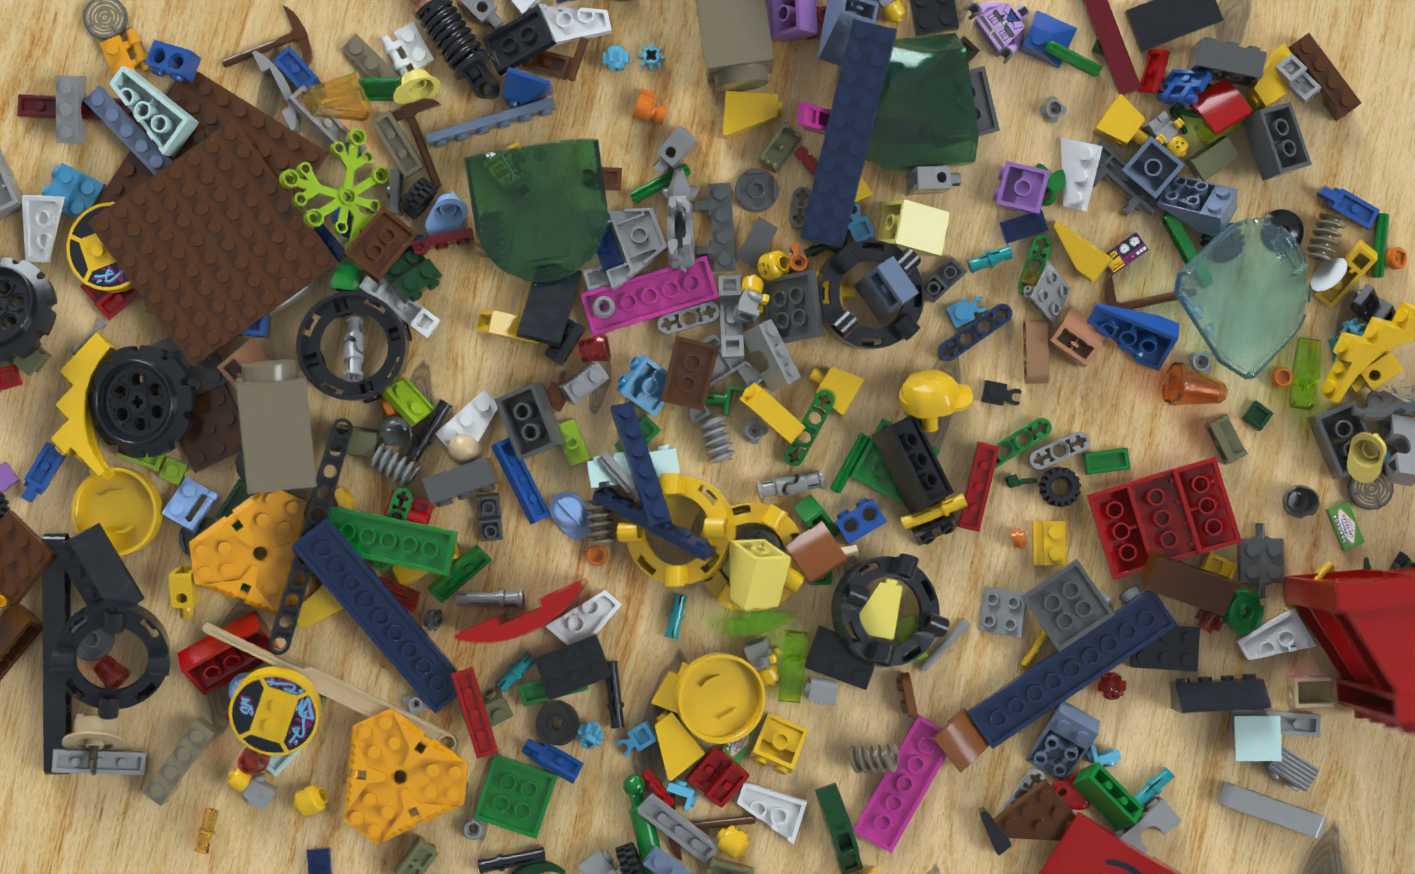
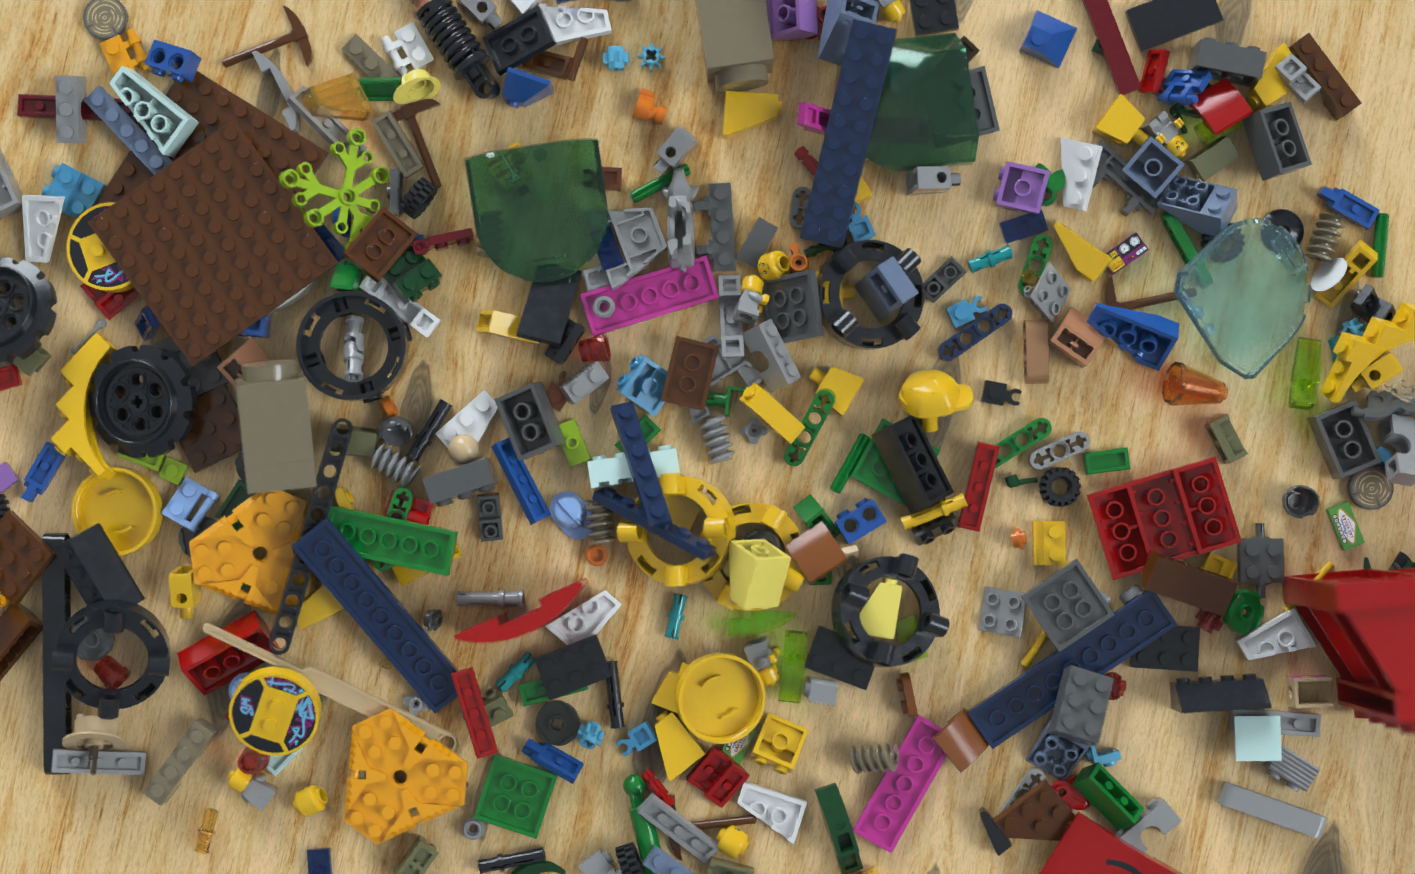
blue hinge [273,46,326,102] -> none
clear red plate [379,576,421,614] -> none
lime plate [382,377,435,427] -> none
light blue piece [425,191,468,236] -> none
sand blue plate [426,97,557,148] -> none
green plate [427,544,492,603] -> none
light grey axle [597,451,640,502] -> none
light grey beam [658,302,720,335] -> none
medium azure bracket [667,778,697,812] -> none
dark grey tile [735,168,779,213] -> none
light grey piece [756,470,825,500] -> none
olive hinge [759,122,802,174] -> none
light yellow slope [876,199,950,256] -> none
light grey bar [919,619,971,672] -> none
torso [964,2,1029,64] -> none
light grey plate [1040,97,1067,123] -> none
green axle [1045,41,1102,76] -> none
teal pin [1133,767,1175,807] -> none
light grey plate [1188,351,1212,374] -> none
dark green tile [1242,400,1274,431] -> none
orange plate [1270,367,1293,389] -> none
light yellow piece [1347,432,1387,484] -> none
orange tile [1385,247,1407,270] -> none
none -> clear blue plate [134,306,160,341]
none -> dark grey brick [1048,665,1114,746]

